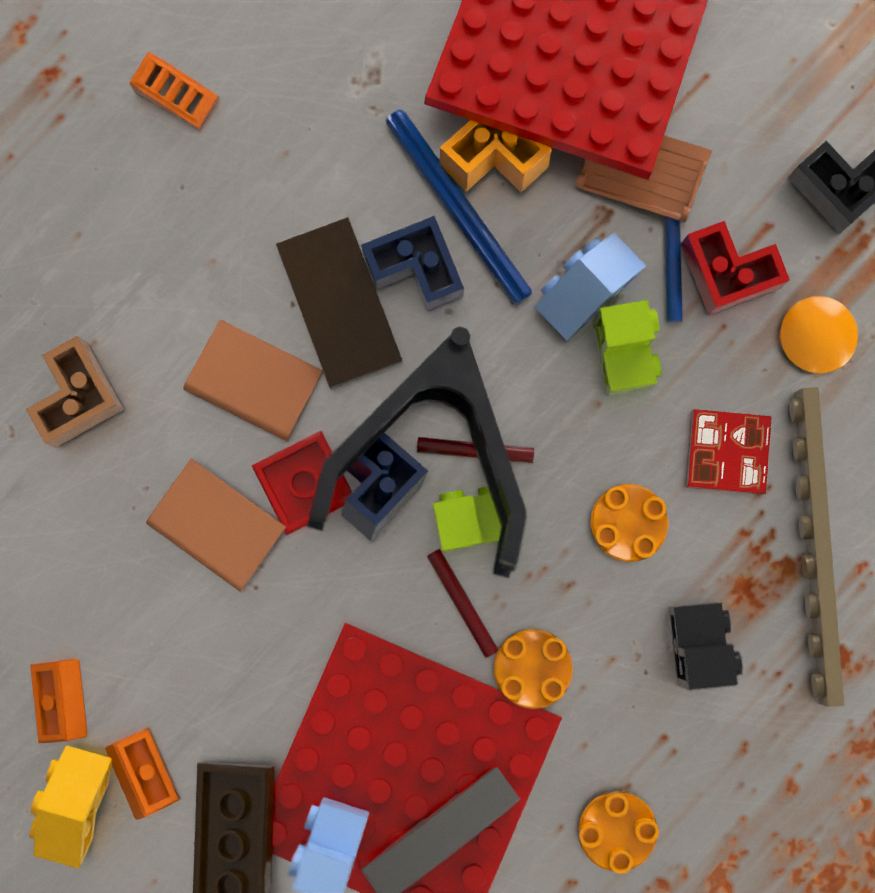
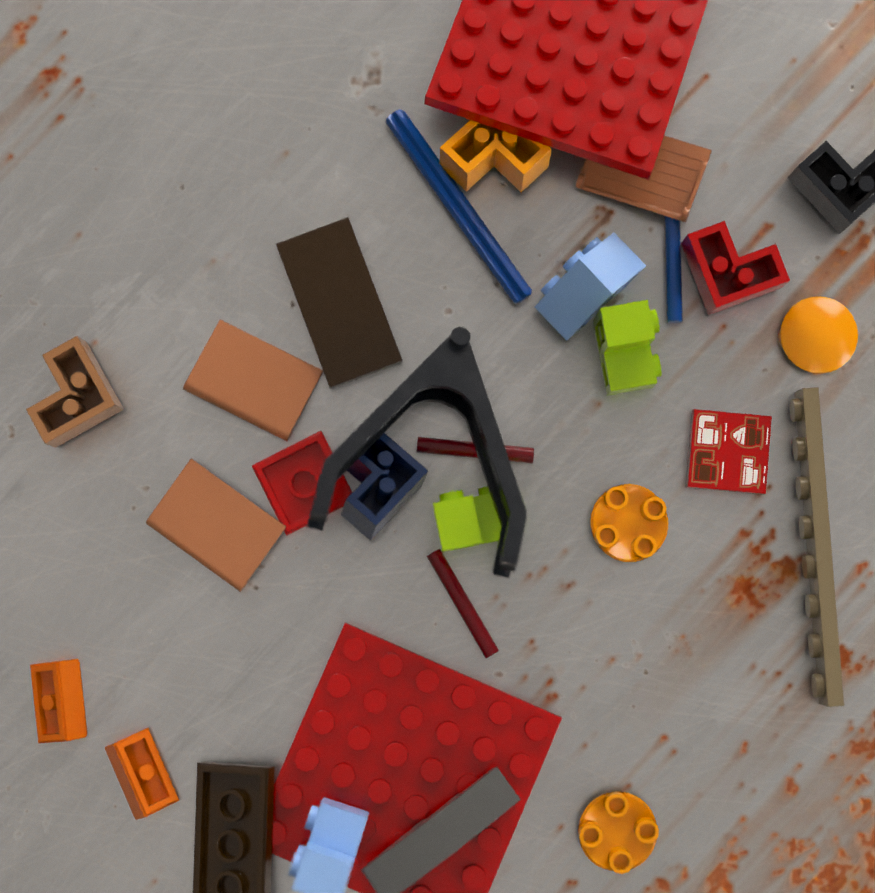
yellow brick [29,745,112,869] -> none
orange slope [130,52,219,130] -> none
dark blue brick [361,216,464,311] -> none
light orange dish [494,629,573,709] -> none
black brick [669,602,743,690] -> none

